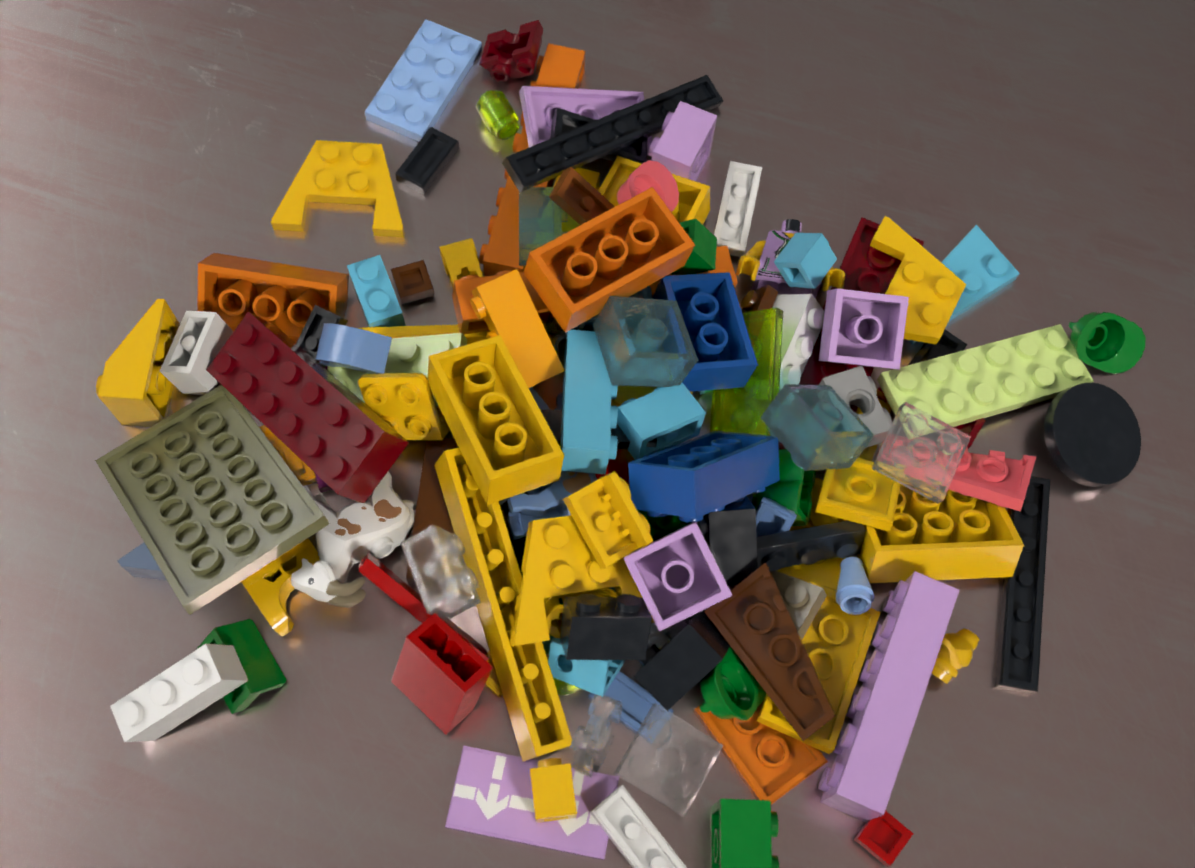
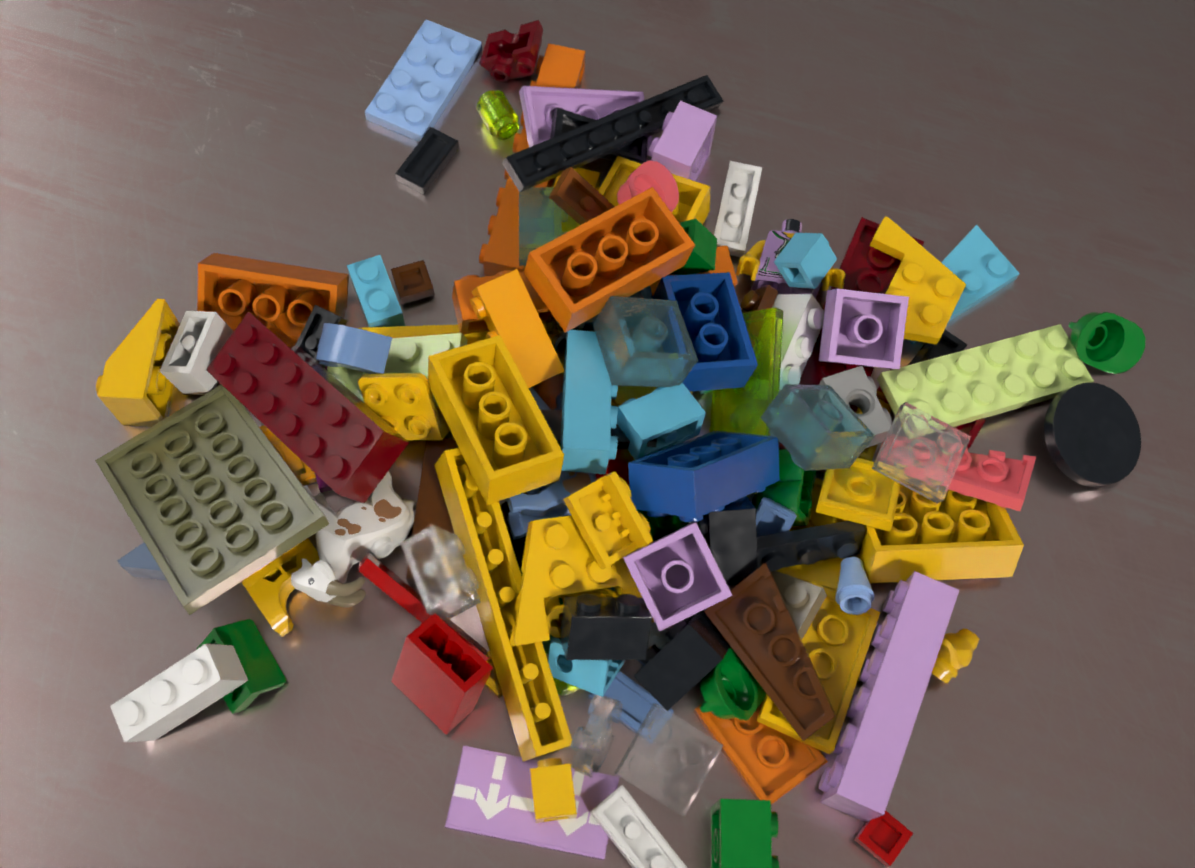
yellow wing [271,140,405,237] -> none
yellow piece [439,238,483,287] -> none
black tile [995,476,1050,694] -> none

